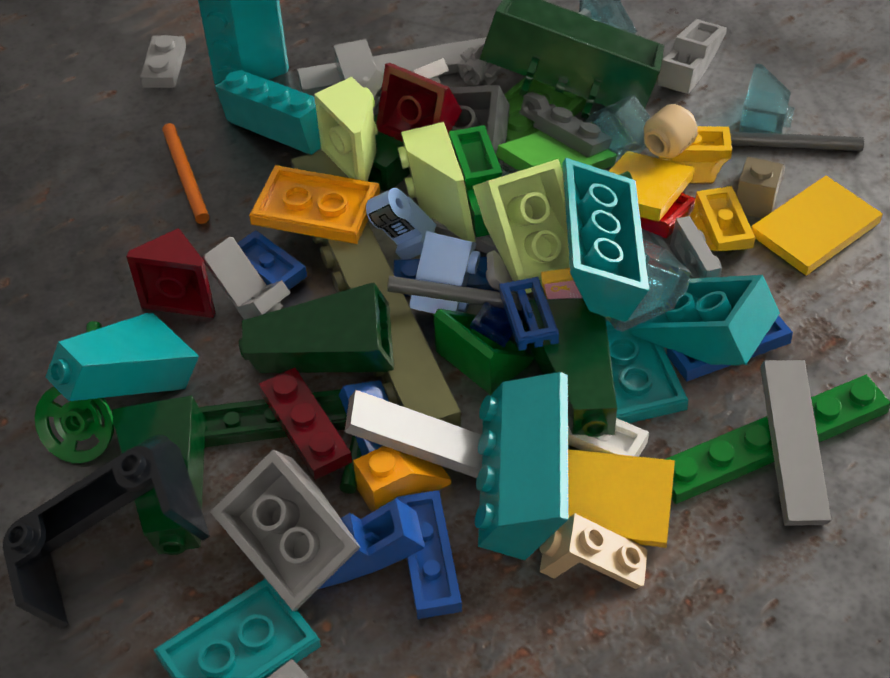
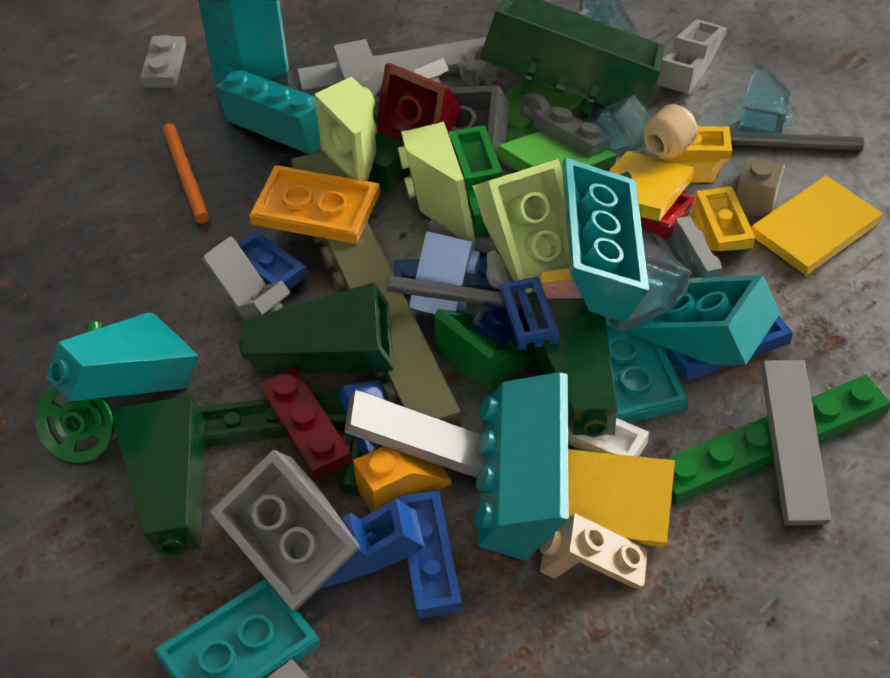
black windscreen [3,435,210,629] -> none
dark red slope [126,228,216,318] -> none
light blue leg [366,188,436,260] -> none

